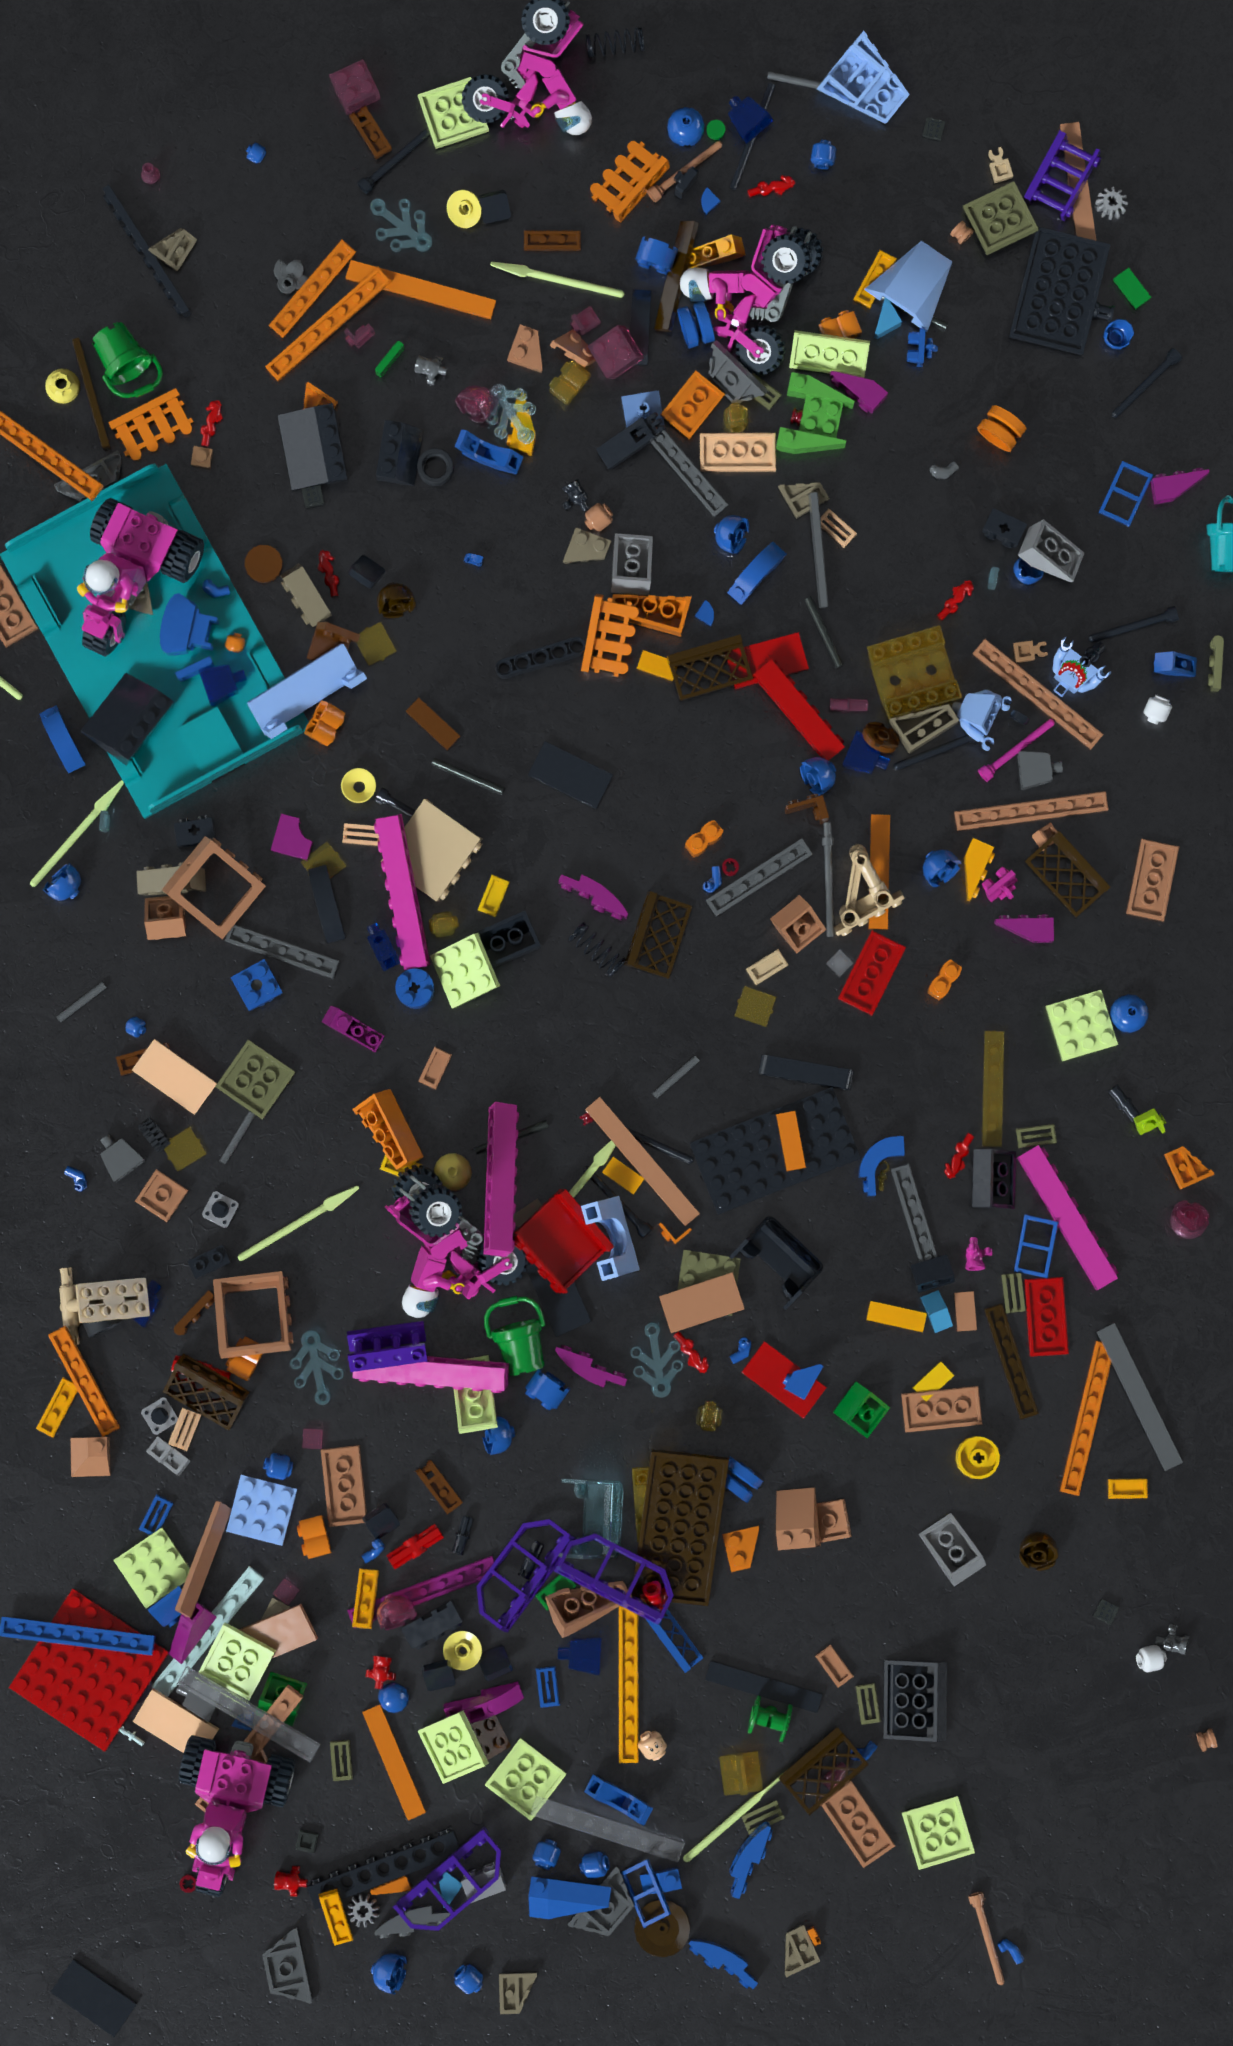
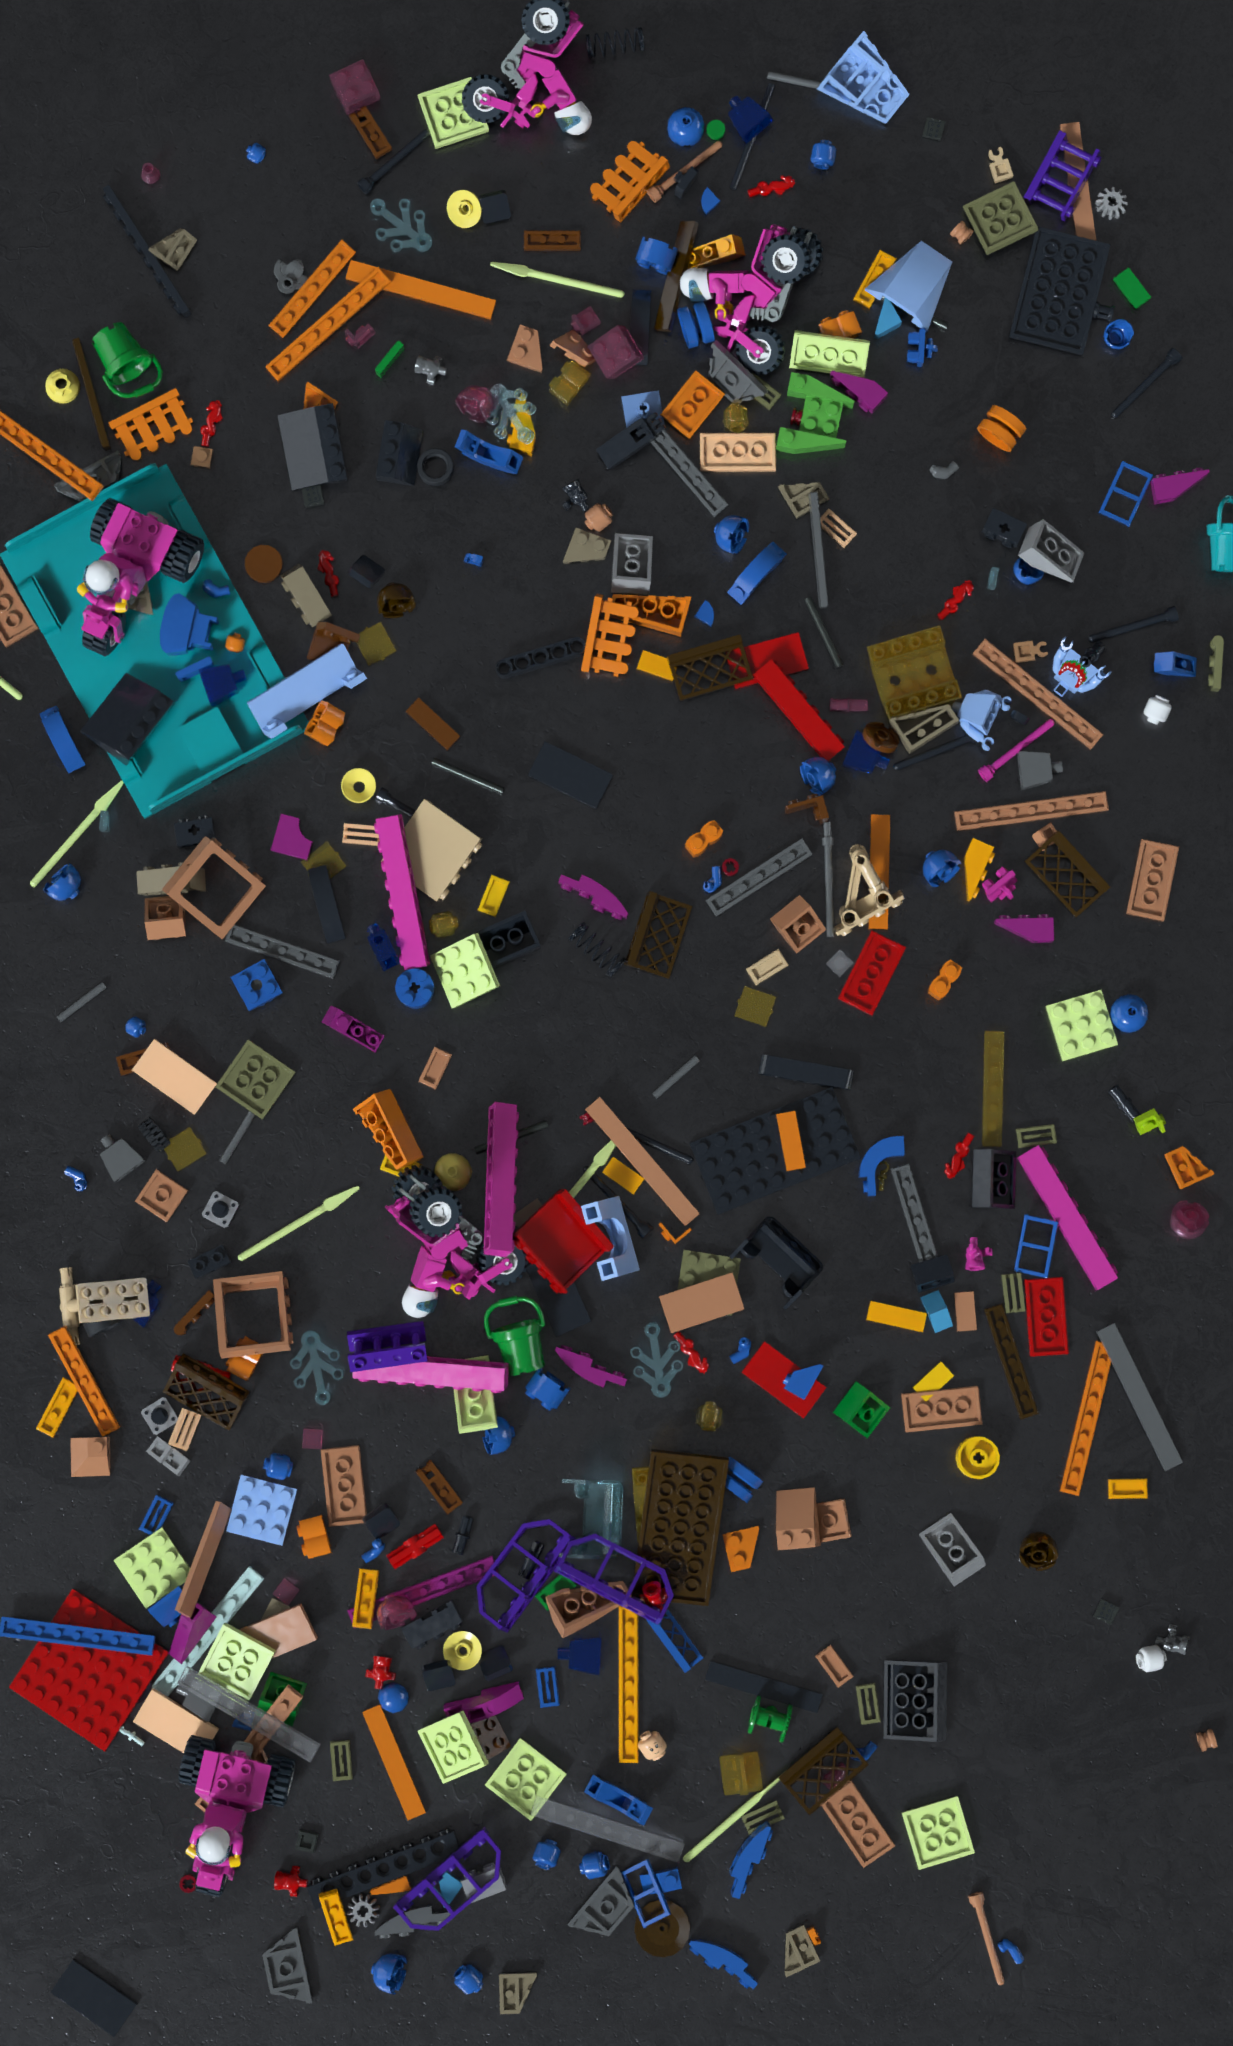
blue wedge [529,1877,612,1919] -> none

